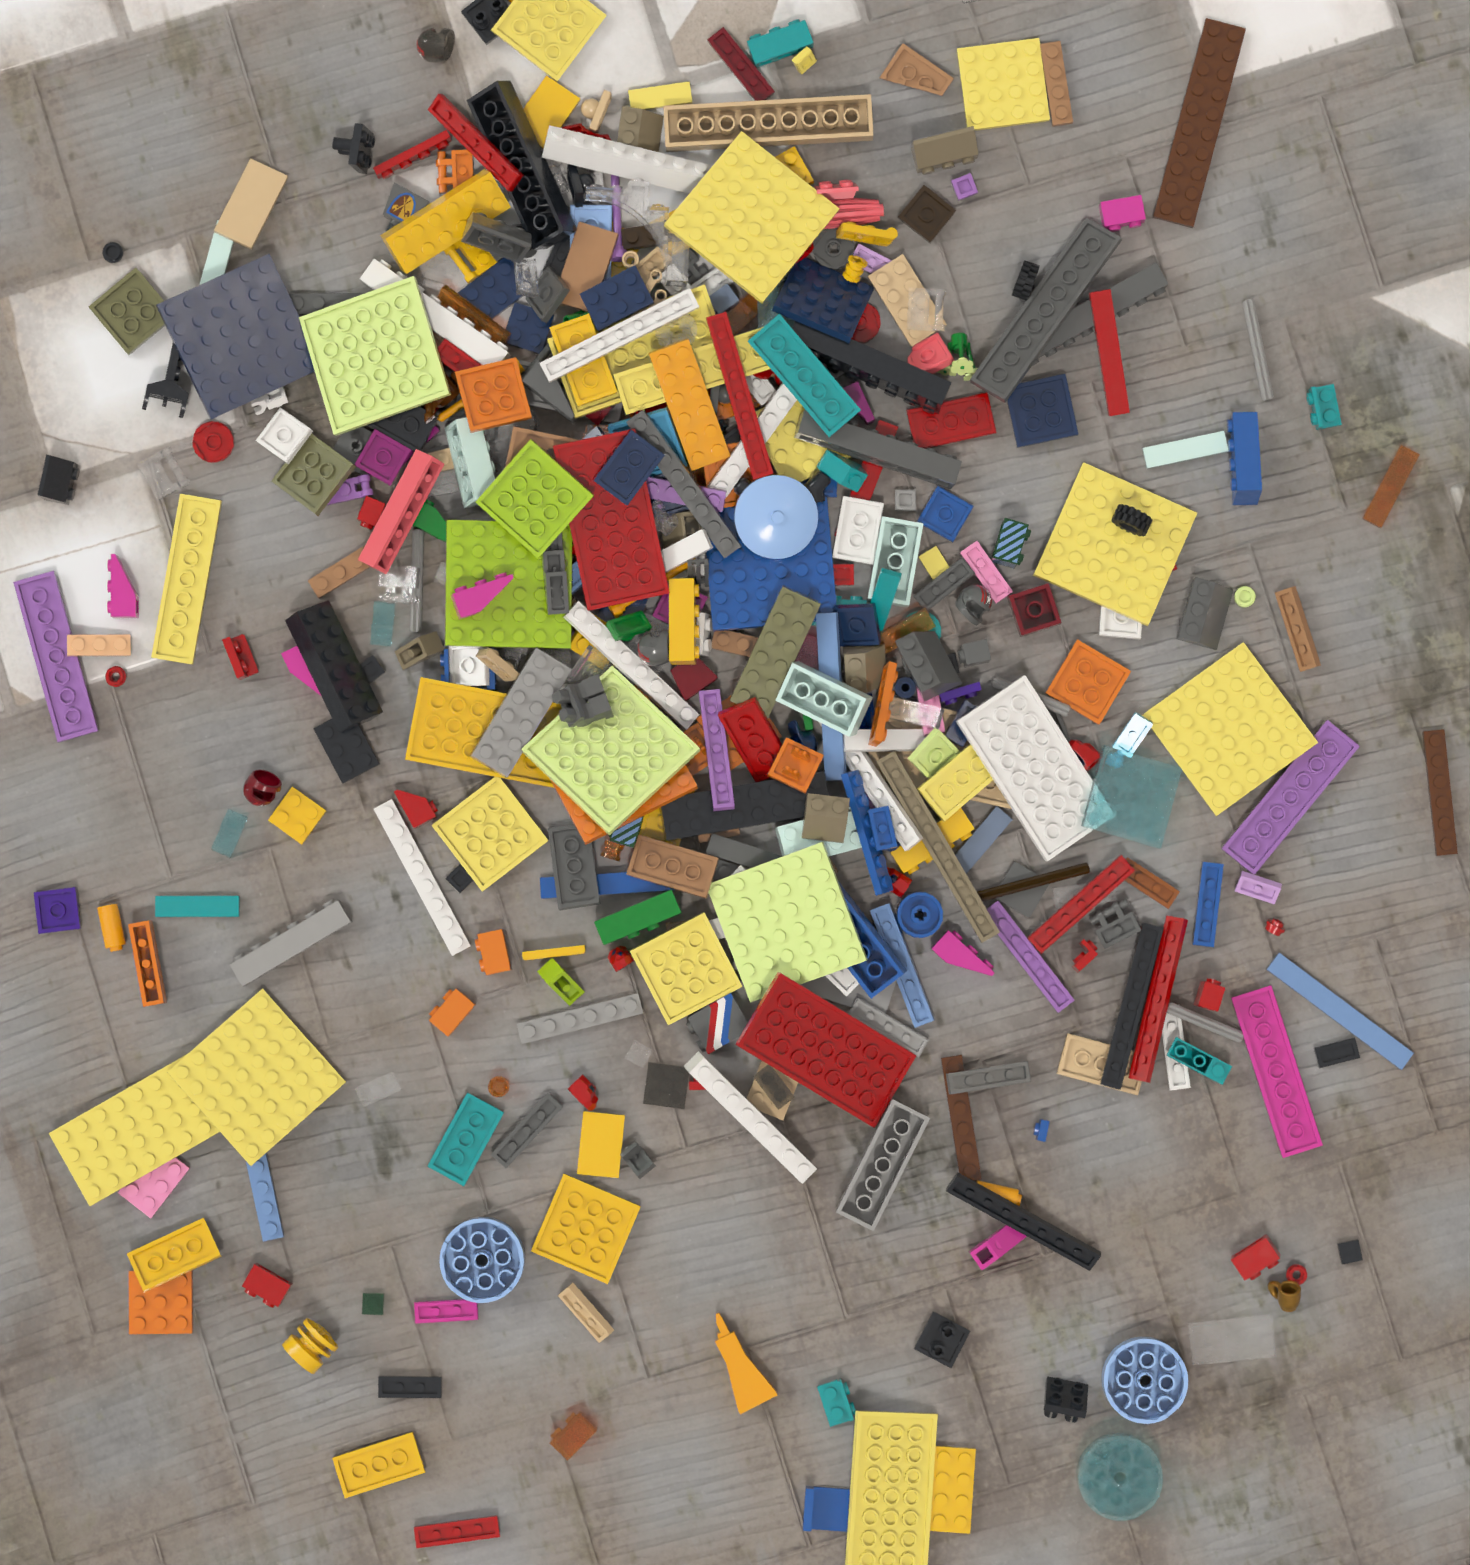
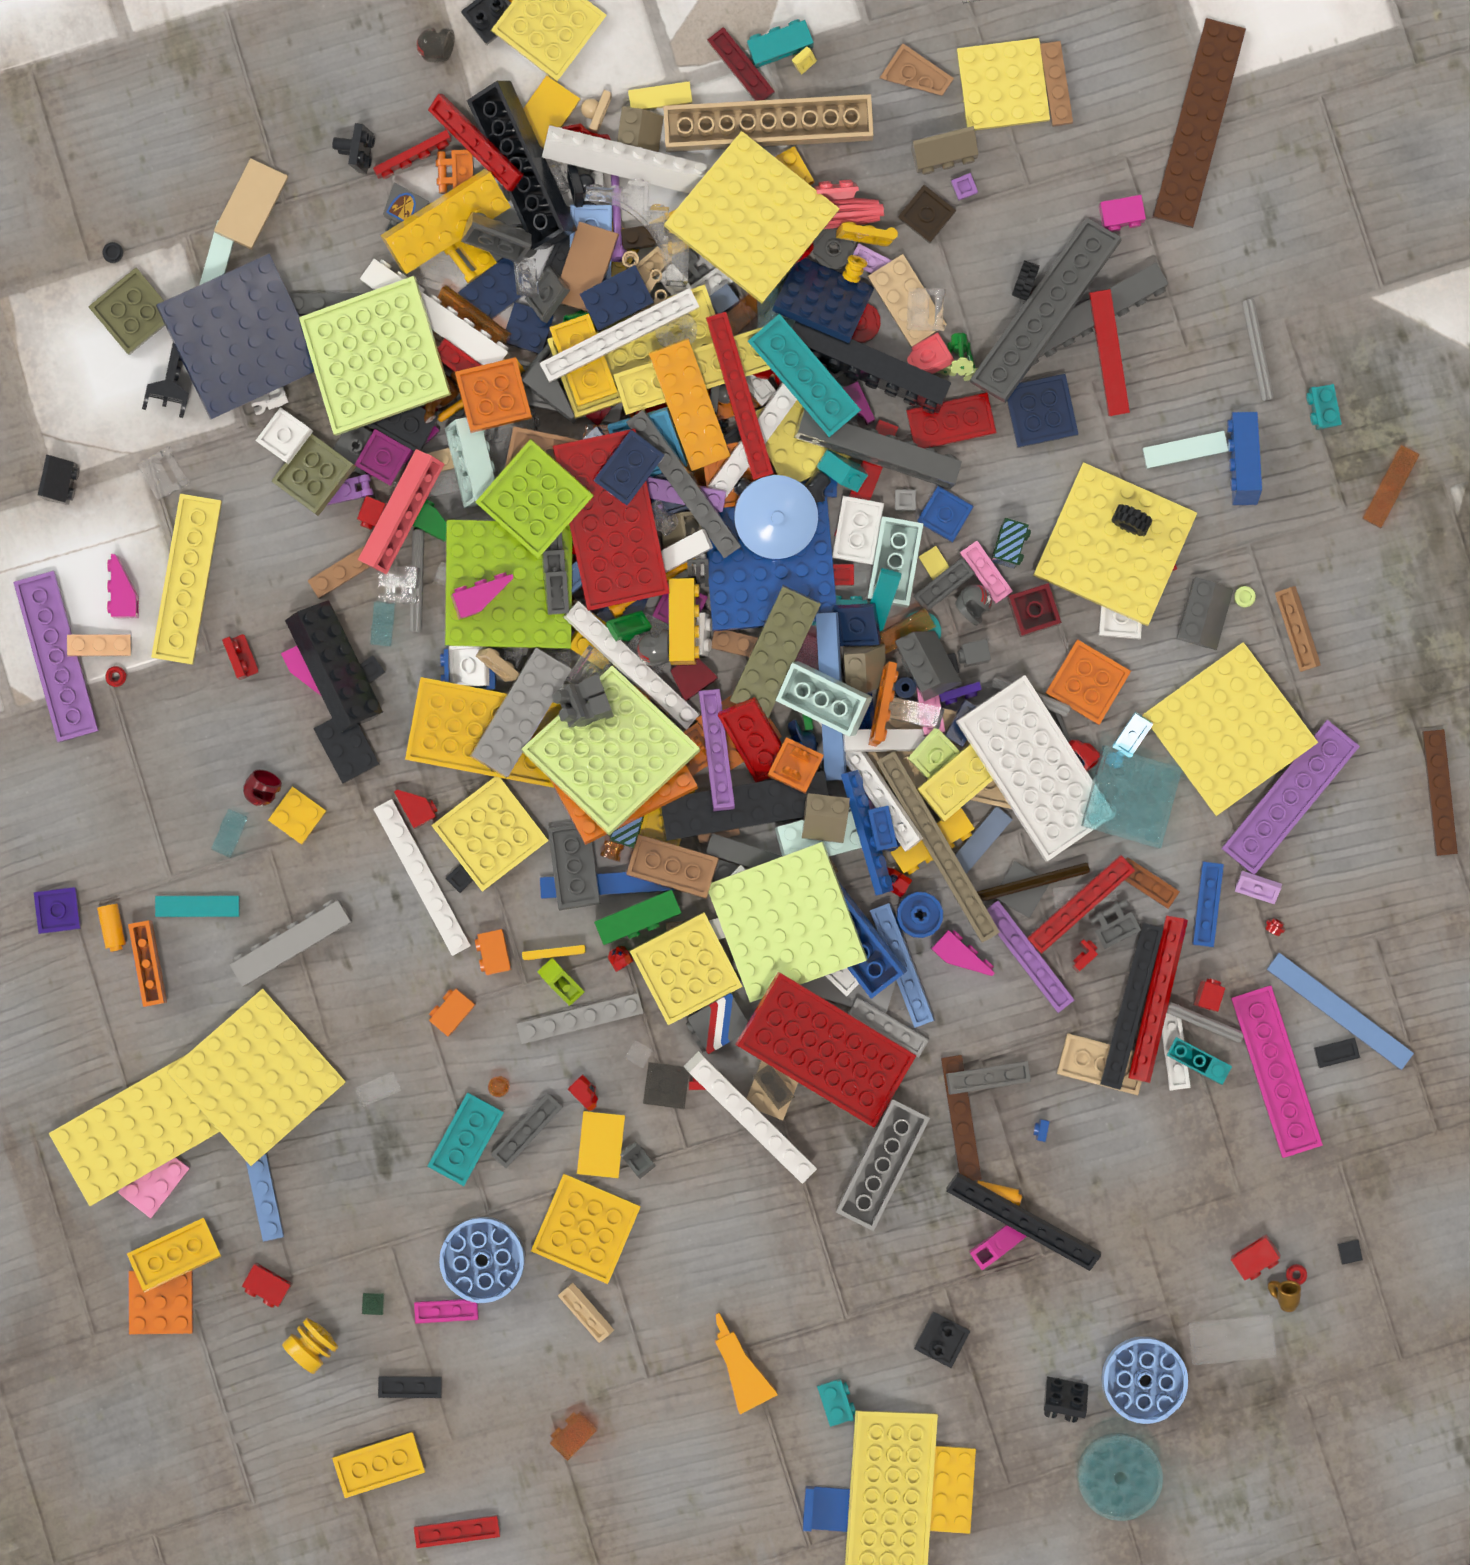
red tile [192,421,234,463] -> none
dark tan slope [394,631,444,670] -> none

